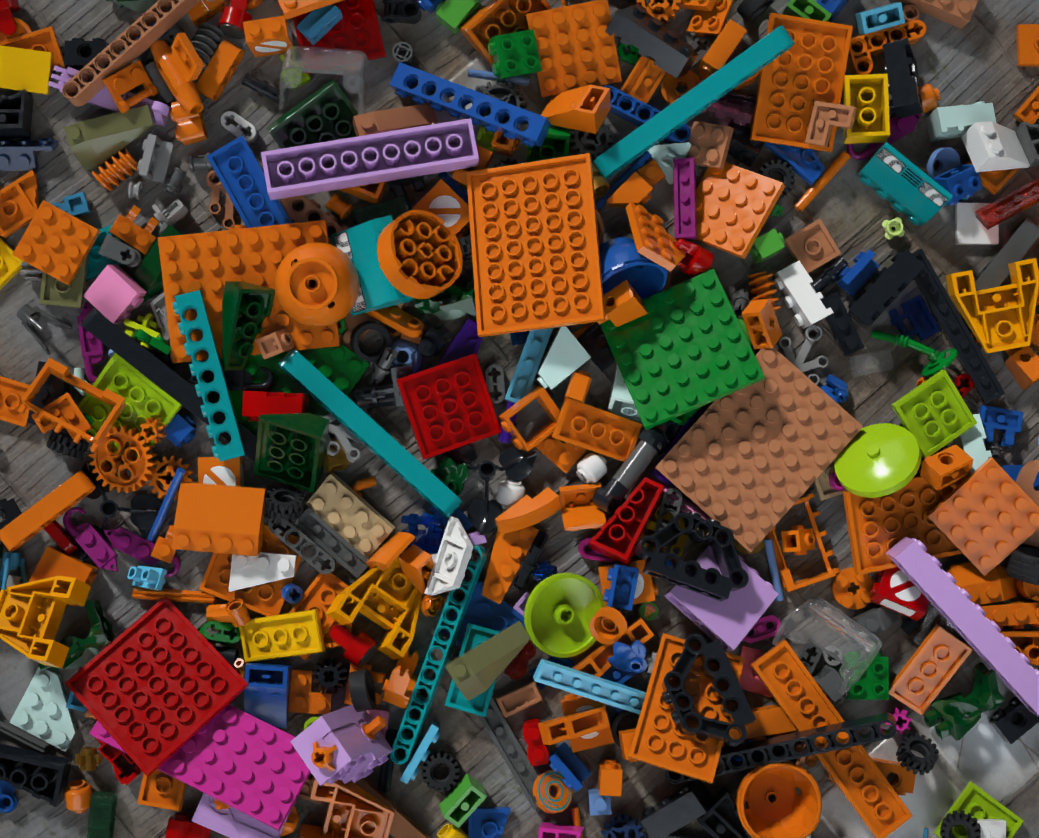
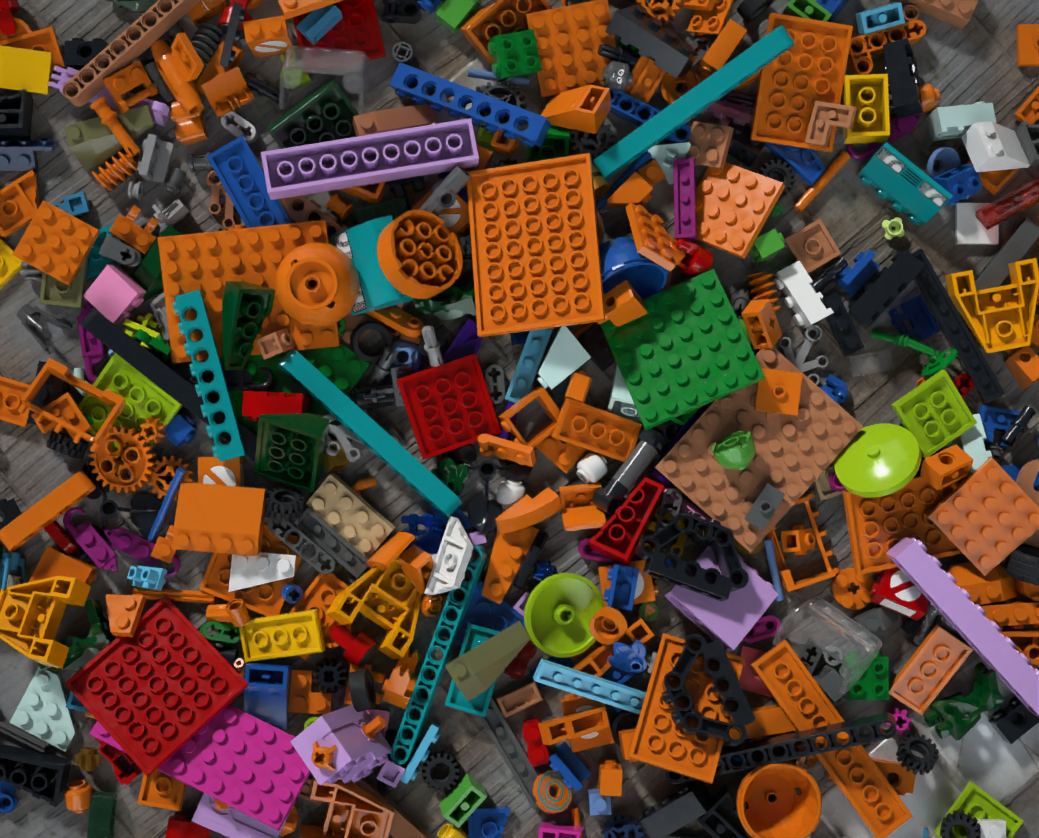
none -> orange pin [90,96,141,158]
none -> orange wing [106,594,146,637]
none -> orange hinge [200,65,254,118]
none -> black plate [219,1,246,67]
none -> lavender plate [376,759,405,788]
none -> dark grey piece [419,165,471,216]
none -> light grey axle [422,325,443,367]
none -> orange plate [478,434,536,467]
none -> black axle [598,44,638,68]
none -> dark grey head [602,61,633,91]
none -> bright green cylinder [711,431,756,470]
none -> dark grey plate [744,483,785,531]
none -> orange plate [754,368,803,416]
none -> black pin [1001,405,1036,447]

